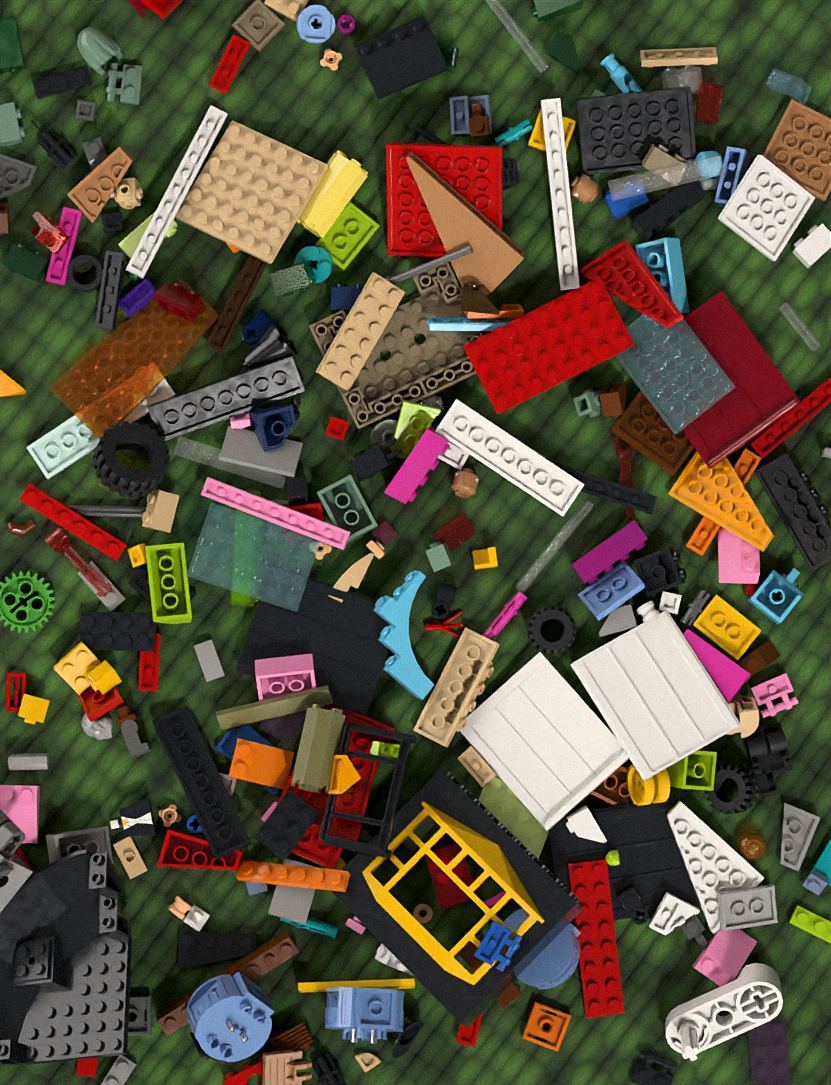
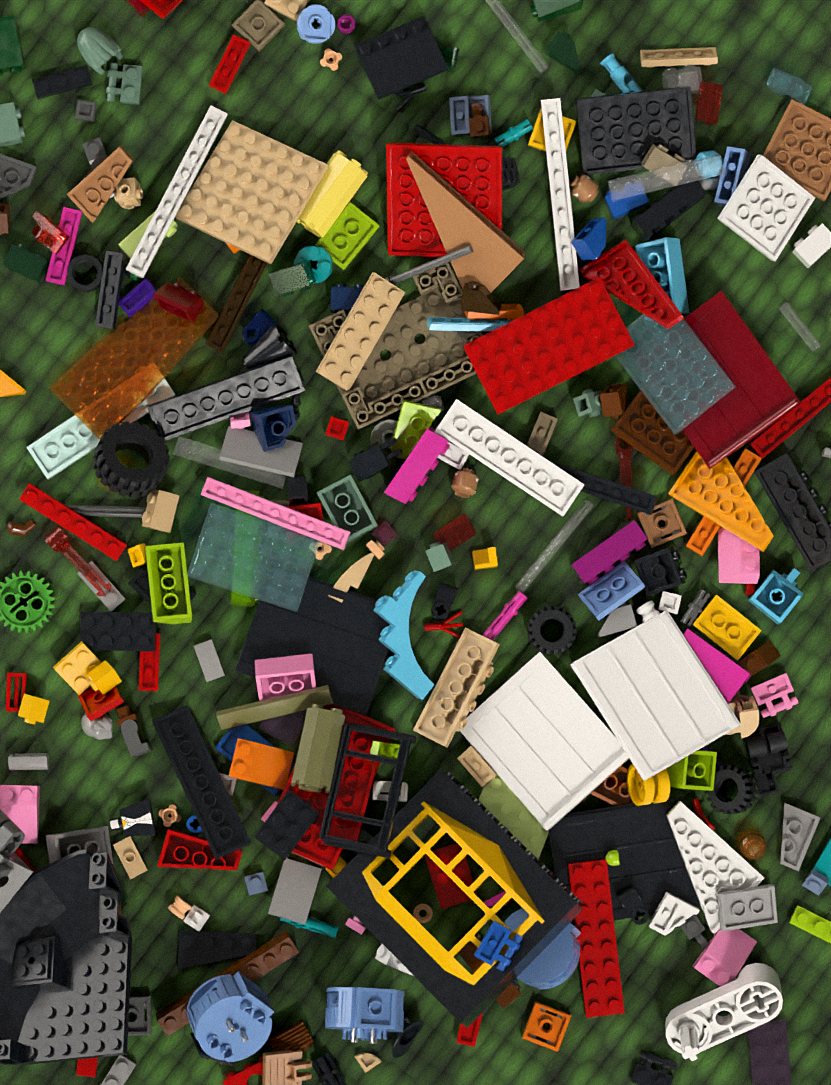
black piece [31,120,78,169] -> none
black tile [102,211,124,234] -> none
orange plate [236,860,350,892] -> none
yellow tile [298,979,415,993] -> none
light orange slope [328,755,361,794] -> none
white slope [565,805,607,843] -> none
none -> white helmet [372,781,408,802]
none -> black plant [393,84,427,112]
none -> dark tan plate [527,412,558,457]
none -> blue slope [571,217,606,260]
none -> medium nougat piece [636,498,687,549]
none -> red plant [691,799,715,831]

